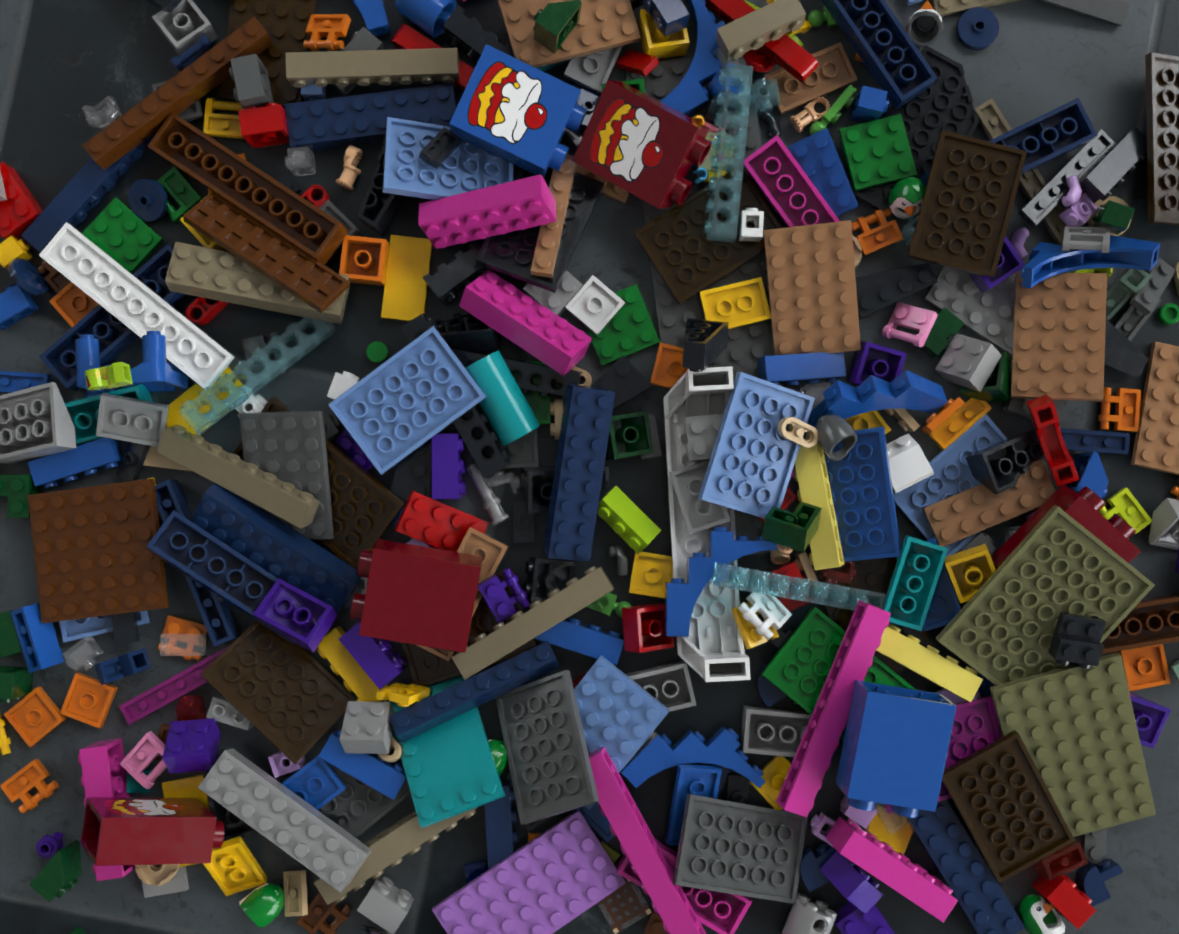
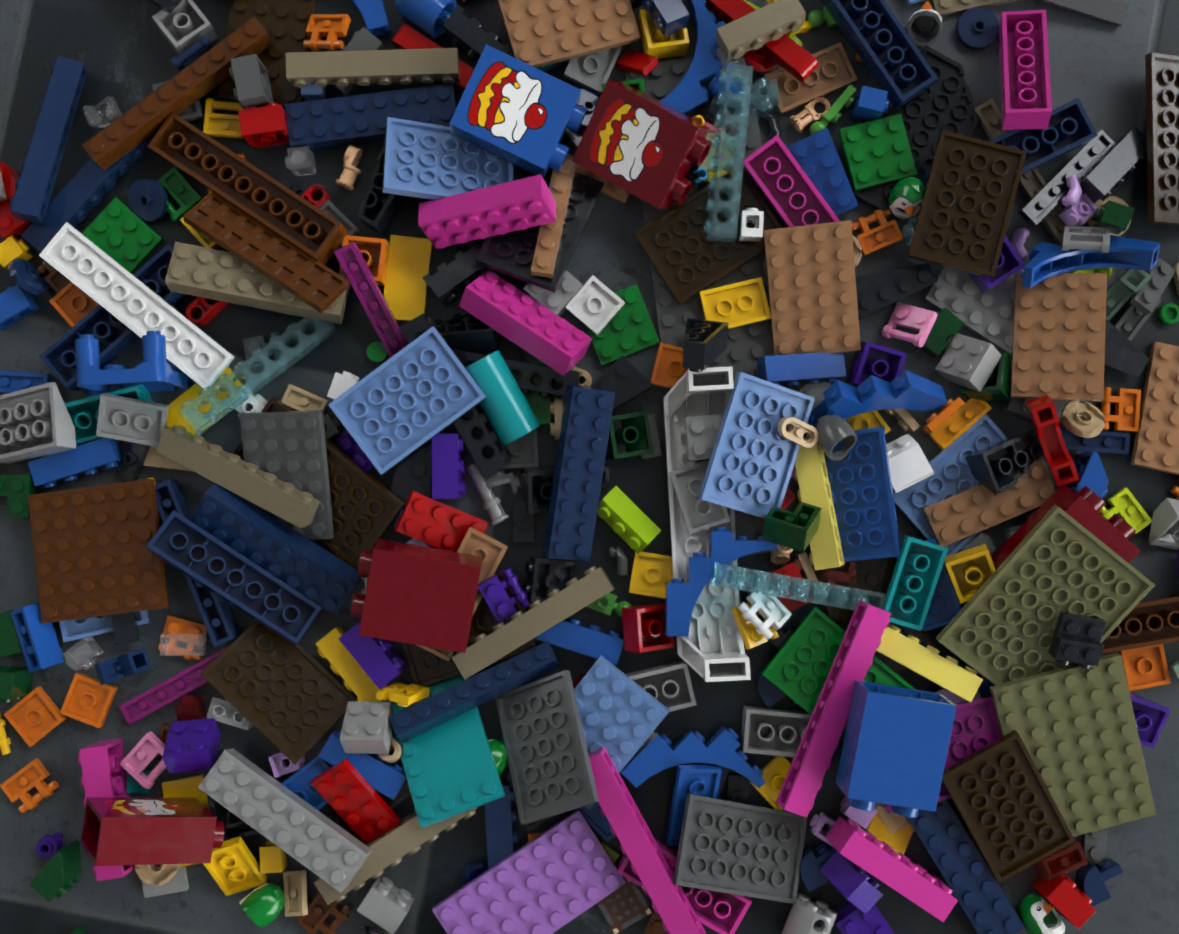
lime leg [84,362,133,390] -> none
dark purple slope [253,578,338,653] -> none
black plate [419,127,462,169] -> none
dark green slope [533,0,582,54] -> none
none -> dark blue brick [9,56,88,225]
none -> yellow brick [259,839,287,874]
none -> tan plate [281,384,329,415]
none -> red plate [311,758,401,845]
none -> magenta plate [334,241,408,358]
none -> dark pink brick [999,10,1052,130]
none -> tan plate [1061,401,1105,438]

